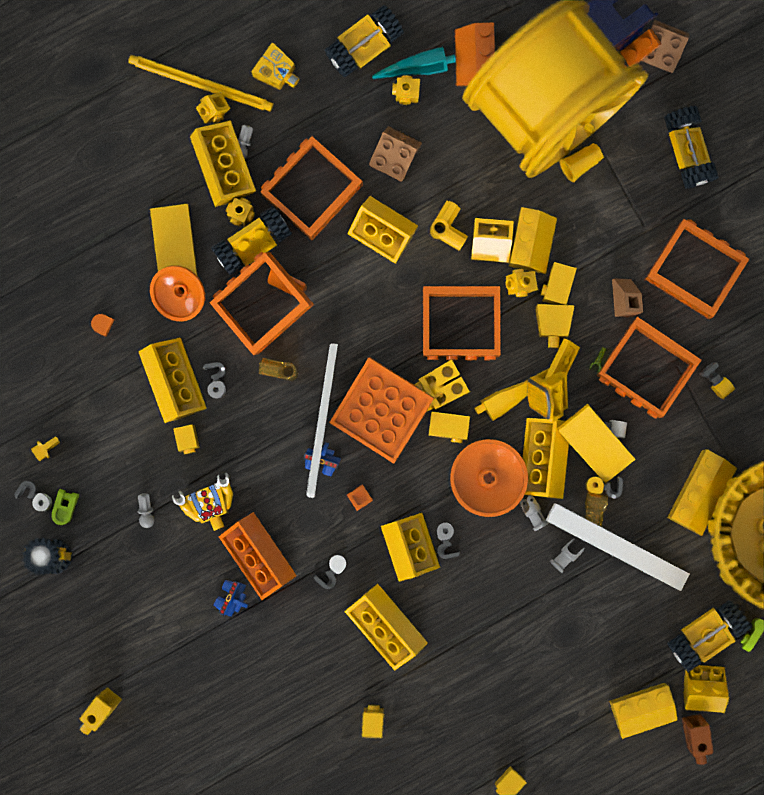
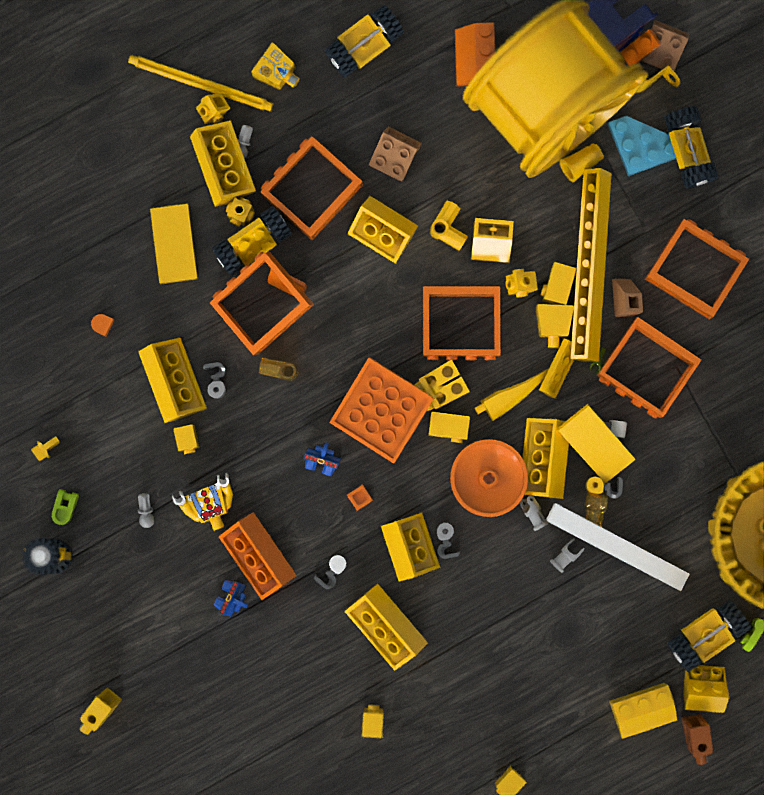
leg [14,481,52,511] -> none
orange dish [150,265,205,321] -> none
white tile [307,343,338,498] -> none
teal piece [372,47,456,79] -> none
yellow brick [392,75,420,105] -> none
yellow slope [509,207,557,274] -> none
yellow piece [527,371,568,422] -> none
yellow slope [667,449,737,536] -> none
leg [699,362,735,399] -> none
none -> yellow brick [571,168,612,362]
none -> medium azure plate [608,116,676,176]
none -> yellow piece [636,65,680,93]

